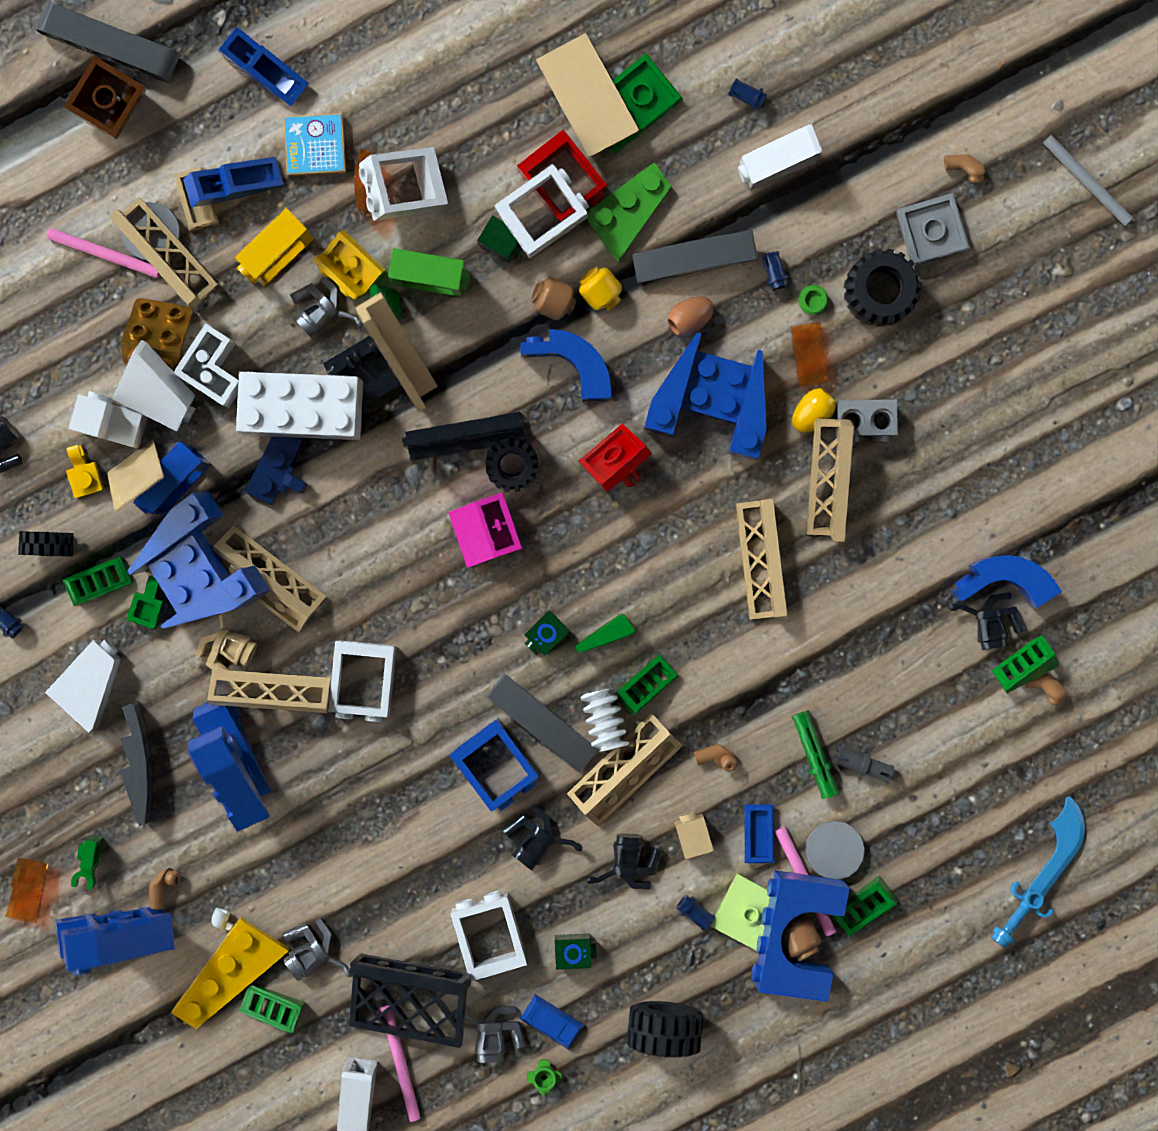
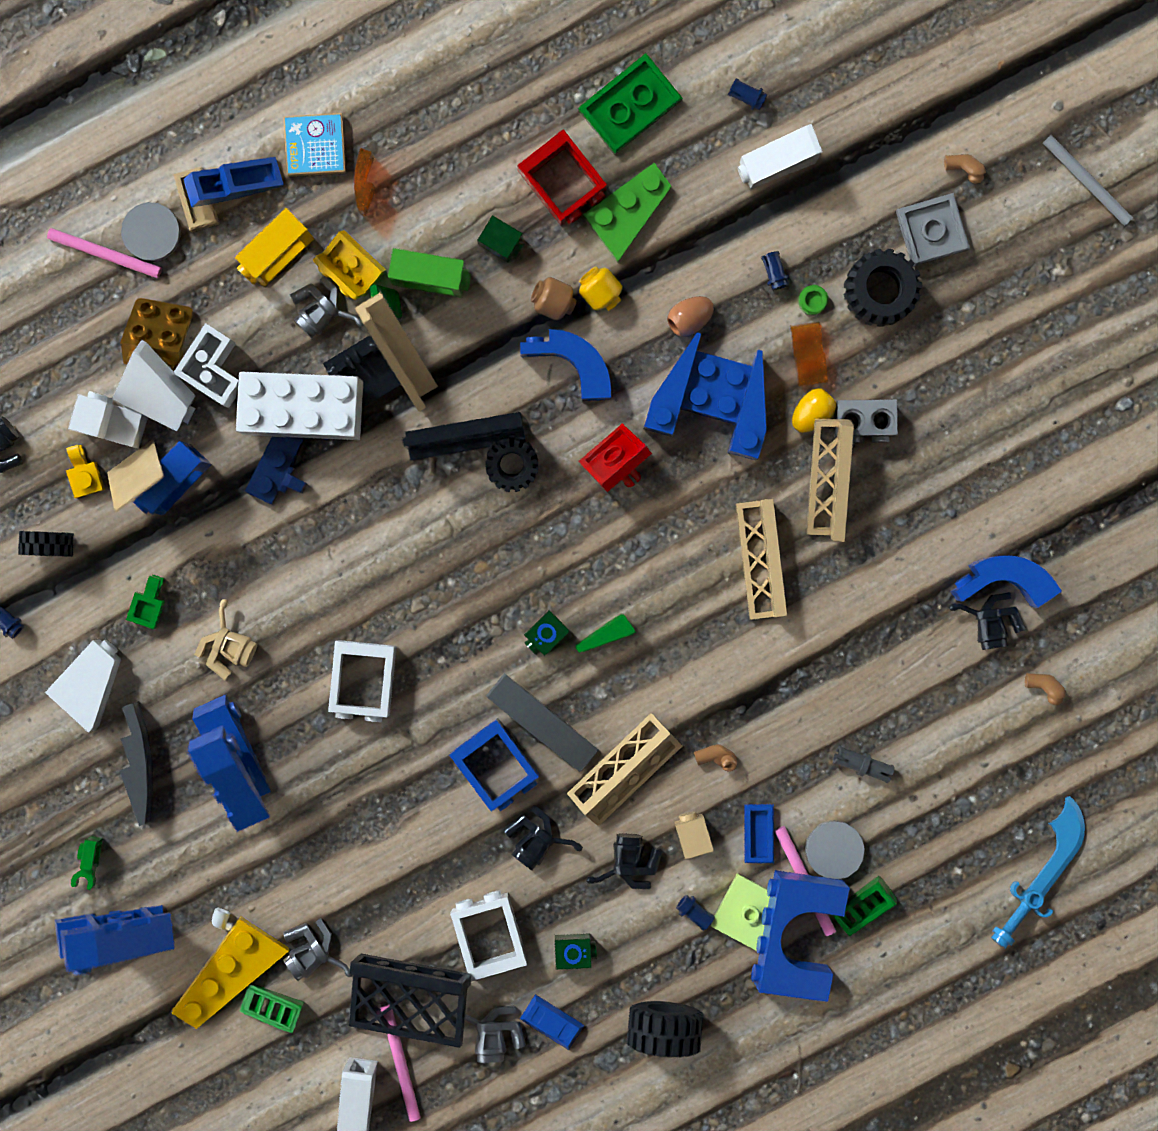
clear orange slope [5,858,48,923] -> none
dark grey beam [35,2,180,83] -> none
green slope [63,556,133,606] -> none
reddish brown brick [64,56,147,140] -> none
tan fence [108,197,219,308] -> none
wedge [127,491,271,629] -> none
medium nougat arm [149,868,180,909] -> none
tan fence [207,669,331,713] -> none
tan fence [212,525,326,632] -> none
blue slope [217,26,309,107] -> none
white window [359,147,448,221] -> none
dark pink slope [448,492,523,568] -> none
white window [494,164,589,258] -> none
bright green plate [527,1059,562,1095] -> none
tan piece [536,33,639,158] -> none
white piece [580,688,629,752] -> none
green slope [614,654,679,716] -> none
dark grey slope [632,230,758,284] -> none
medium nougat head [781,916,822,962] -> none
green pin [791,710,839,799] -> none
green slope [992,635,1059,694] -> none

